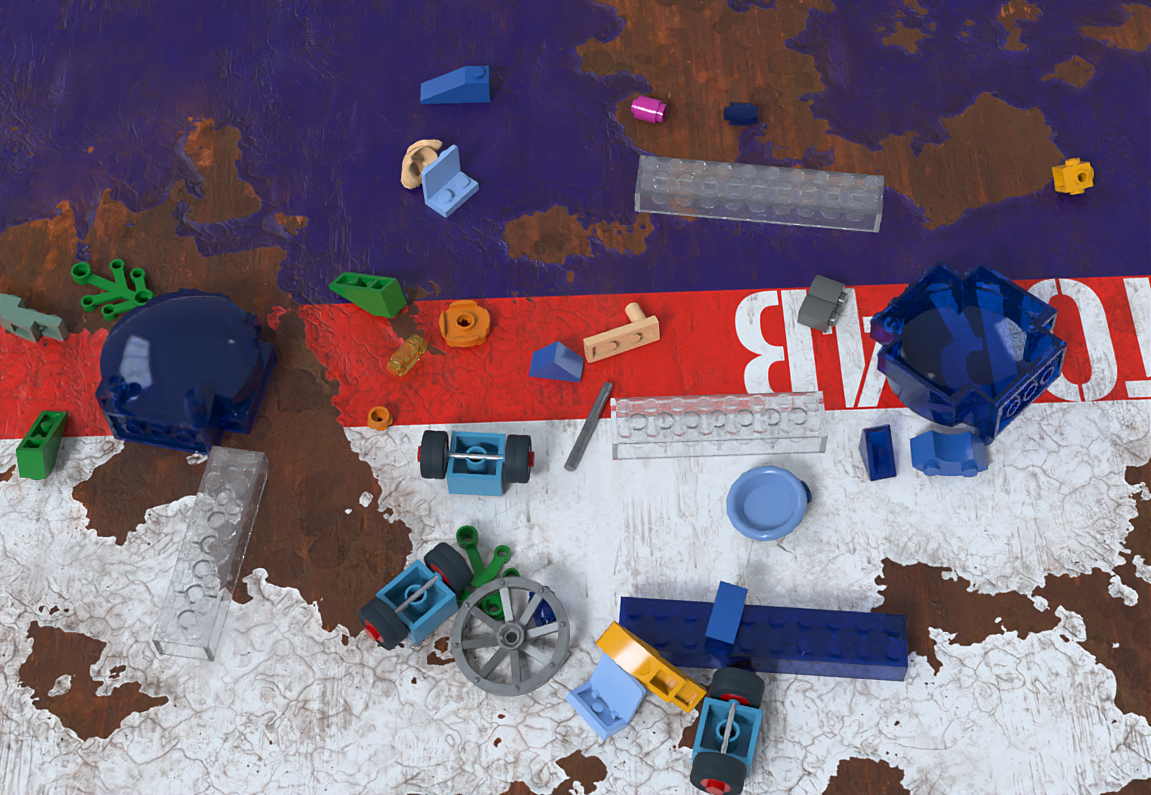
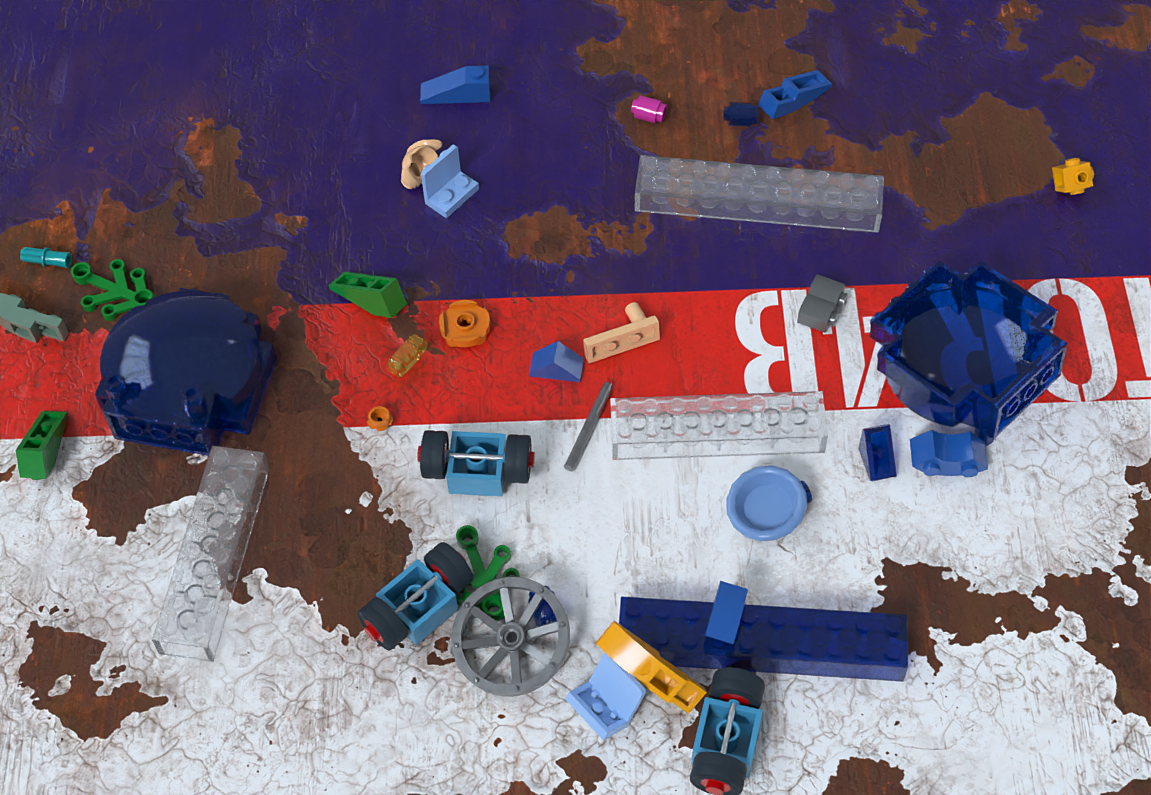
none -> teal axle [20,247,72,268]
none -> blue slope [758,70,832,119]

